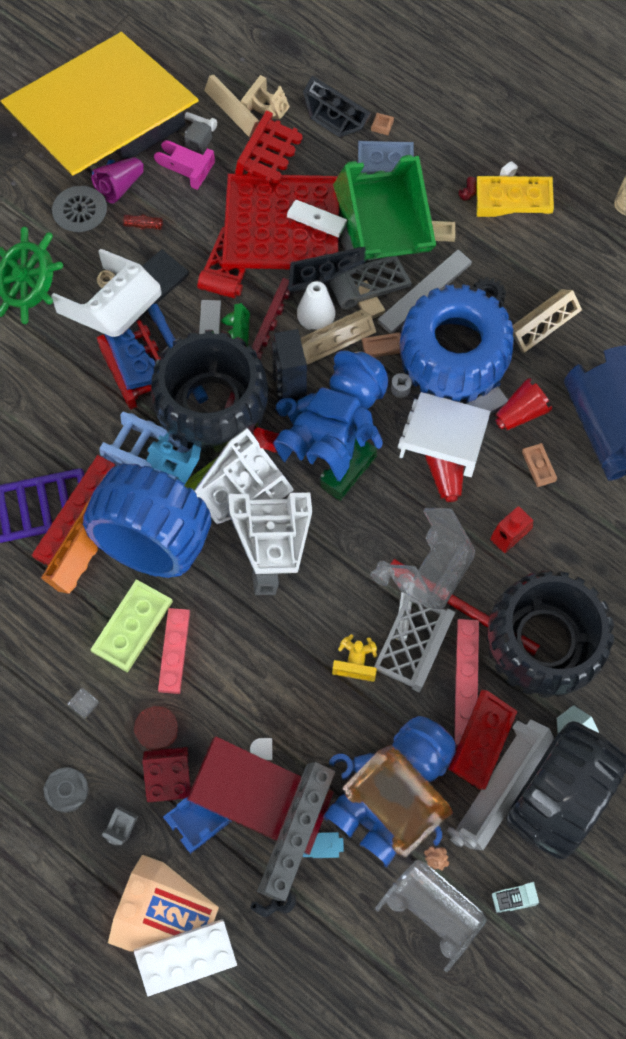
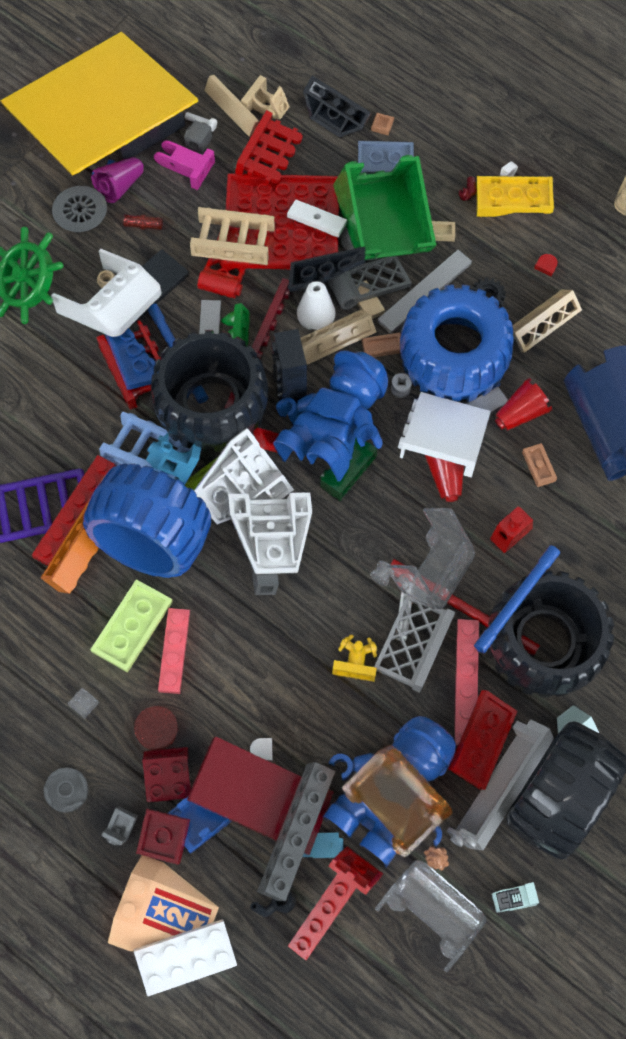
none -> dark red tile [136,809,190,865]
none -> tan fence [190,207,275,265]
none -> bracket [288,846,383,960]
none -> blue piece [474,545,560,653]
none -> red tile [534,254,558,276]

